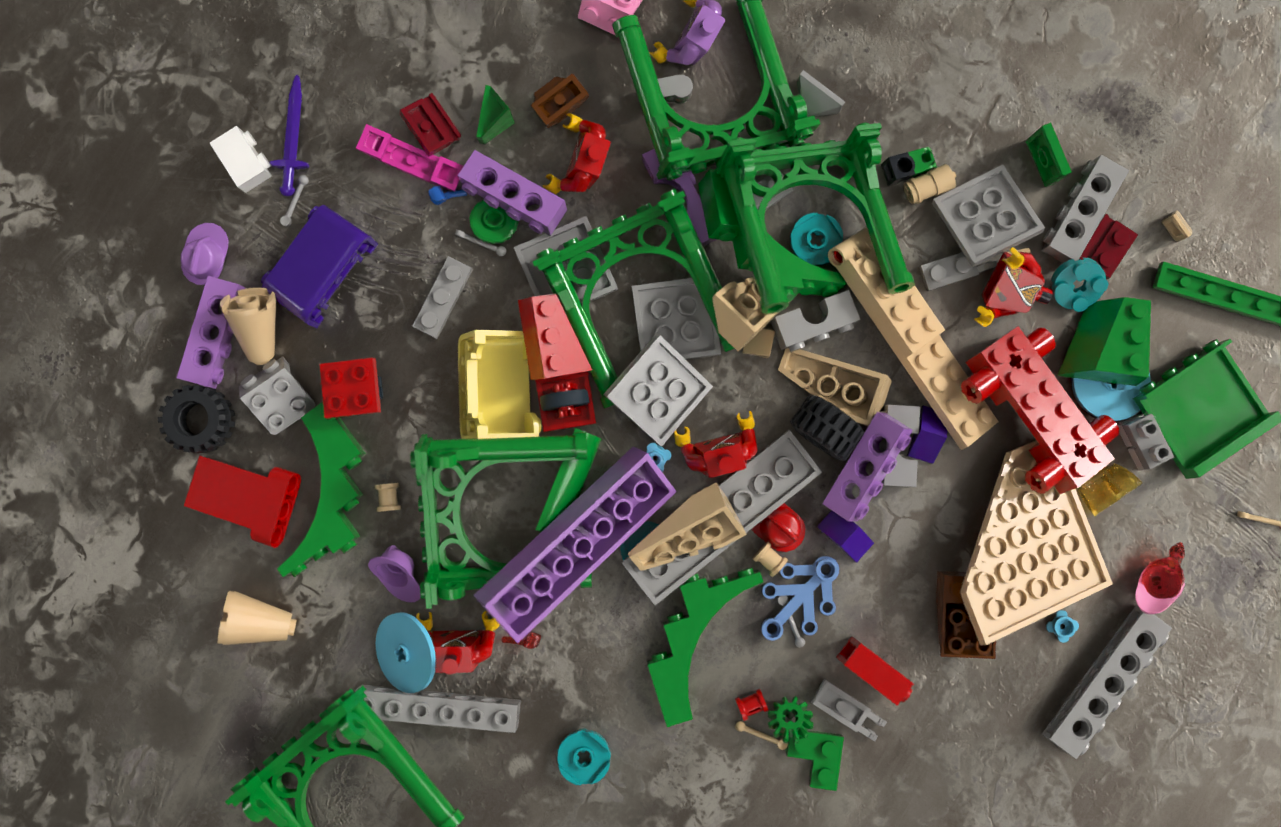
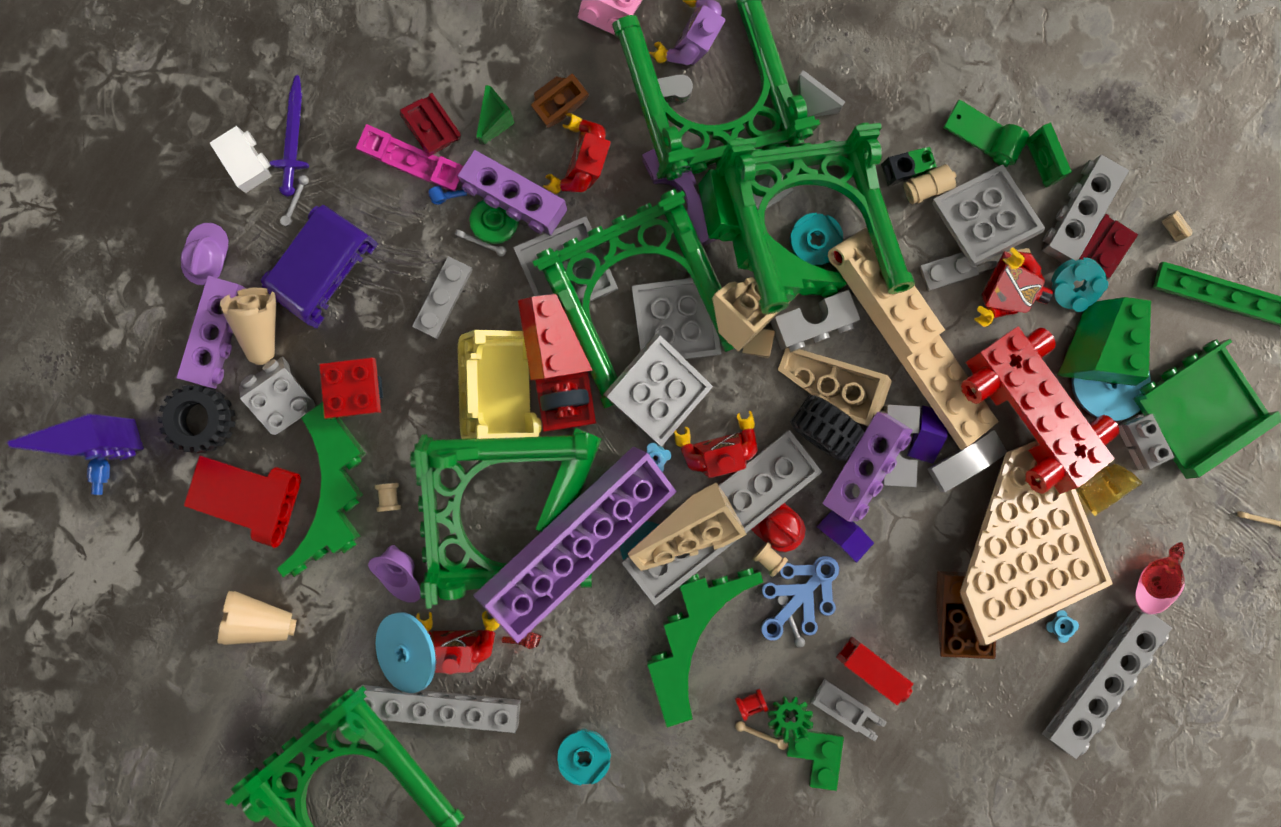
none -> dark purple slope [7,414,144,461]
none -> blue cylinder [86,458,110,495]
none -> light grey slope [927,430,1007,492]
none -> green door [943,99,1030,167]

